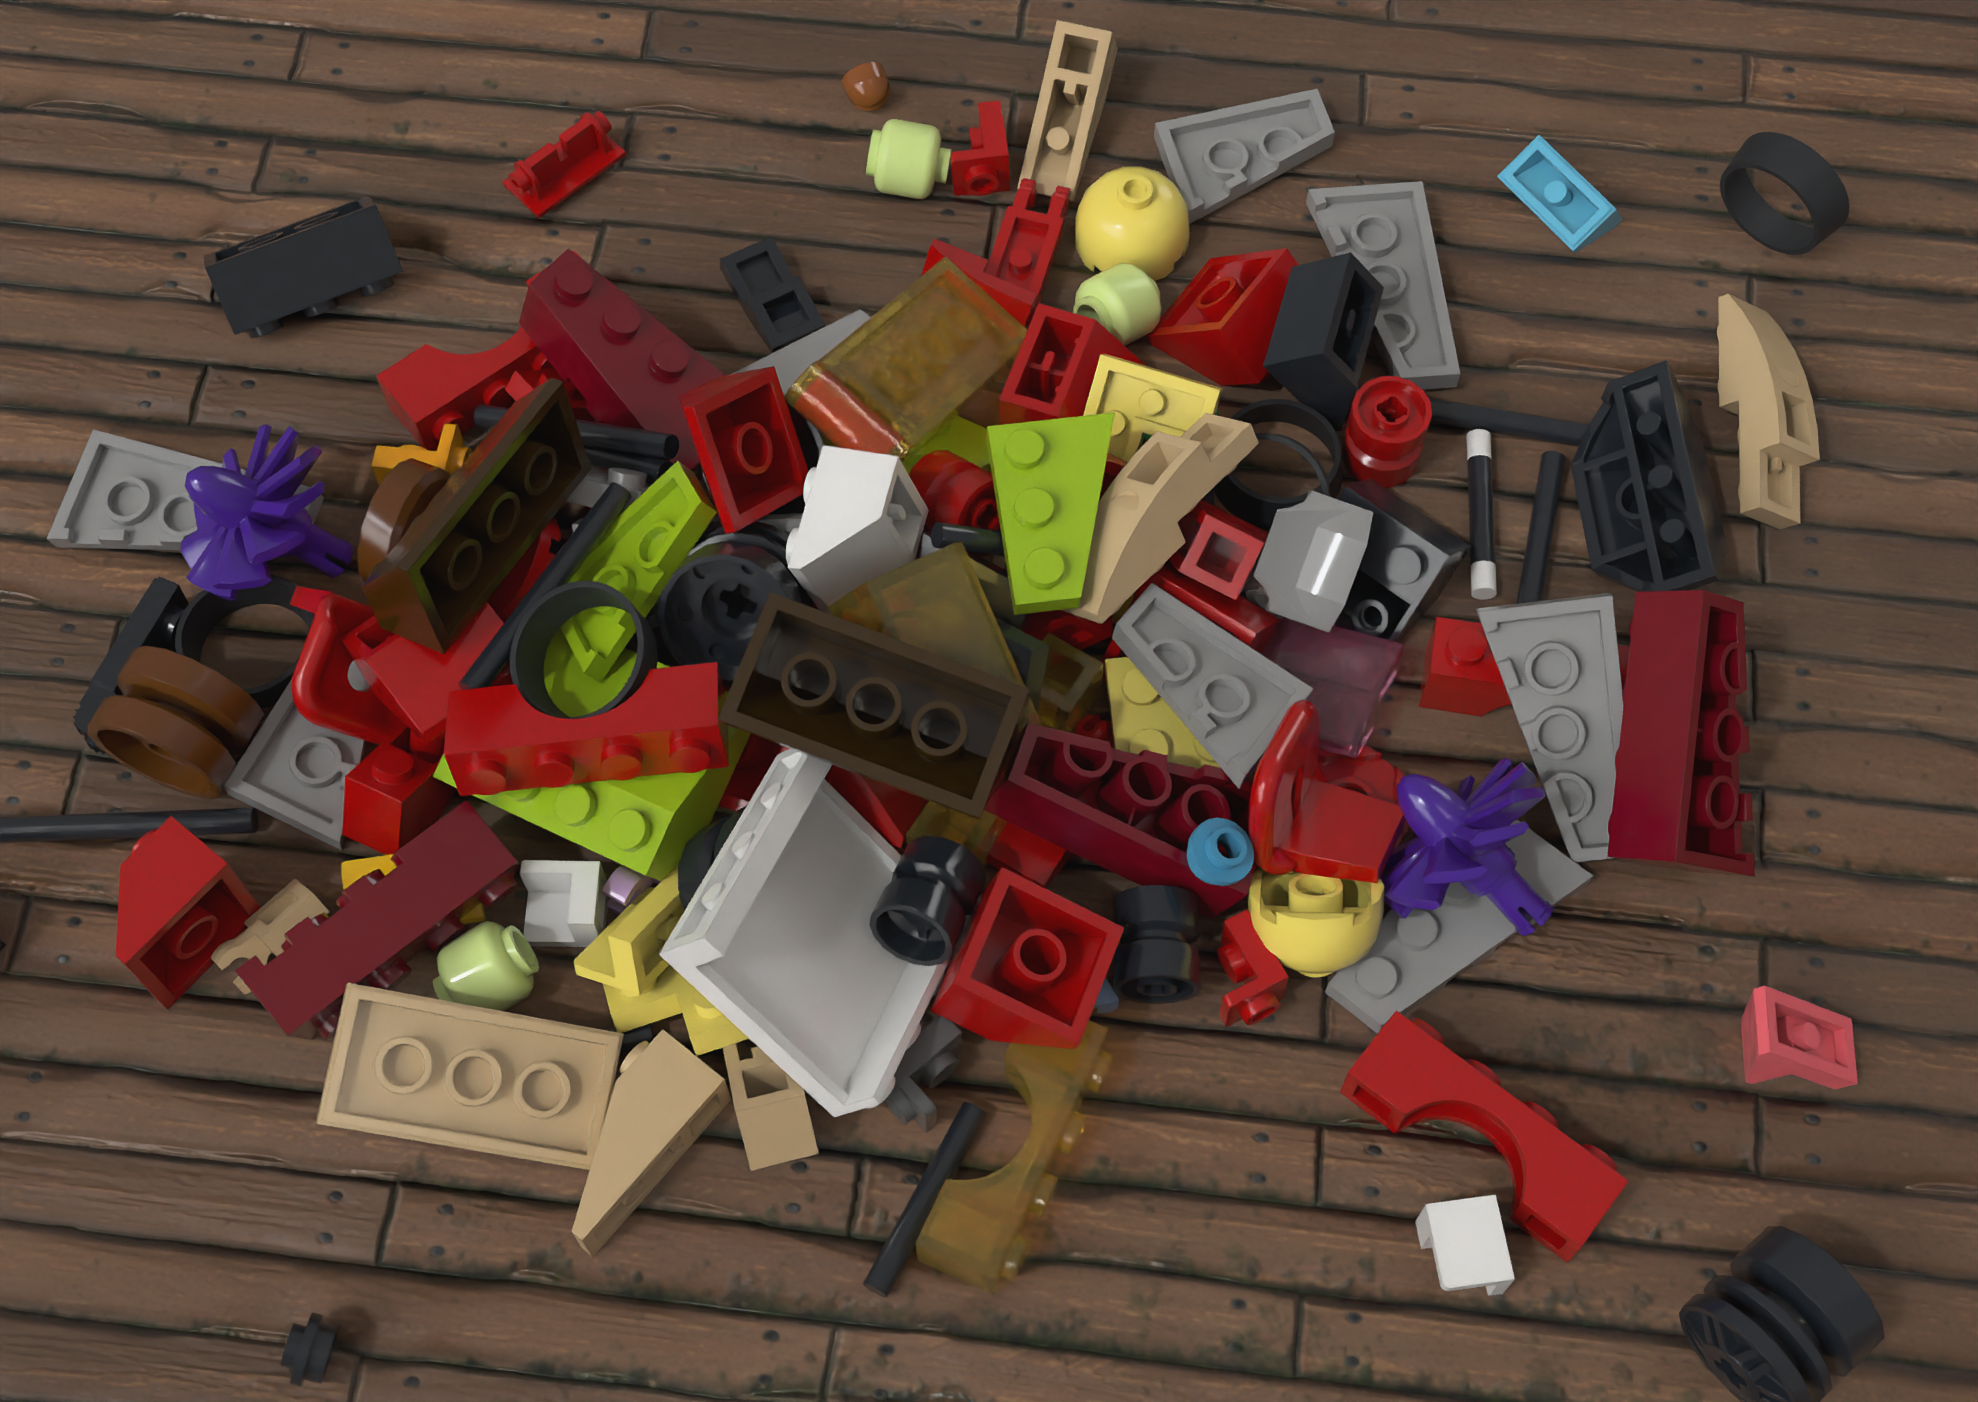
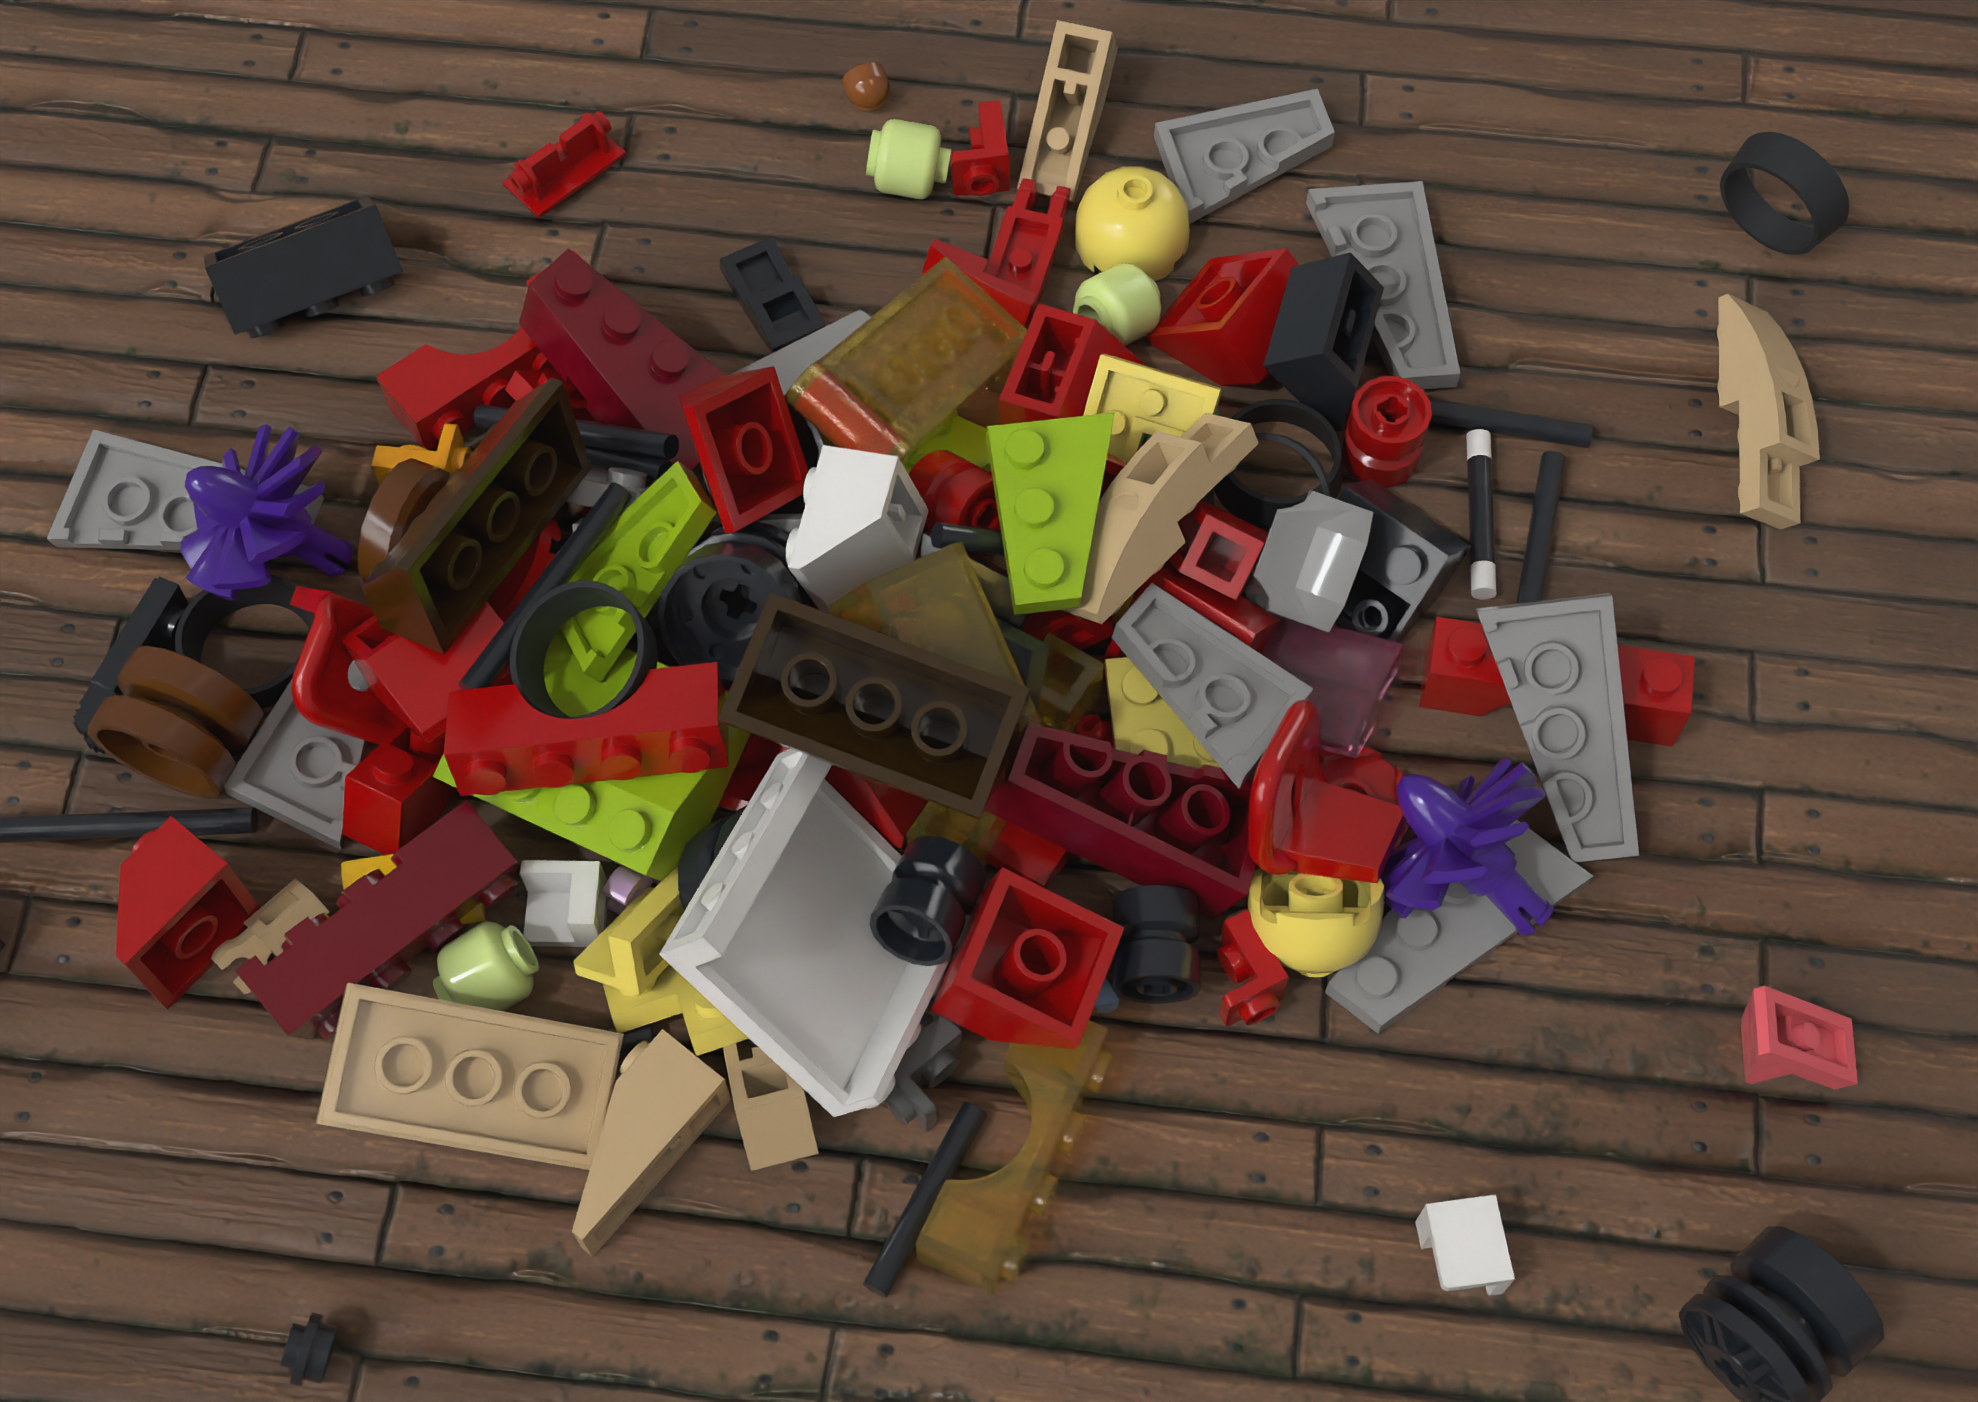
dark azure plate [1187,818,1254,886] -> none
red arch [1340,1010,1629,1263] -> none
medium azure slope [1497,135,1623,253] -> none
black wedge [1571,360,1728,592] -> none
dark red wedge [1607,590,1755,877] -> none

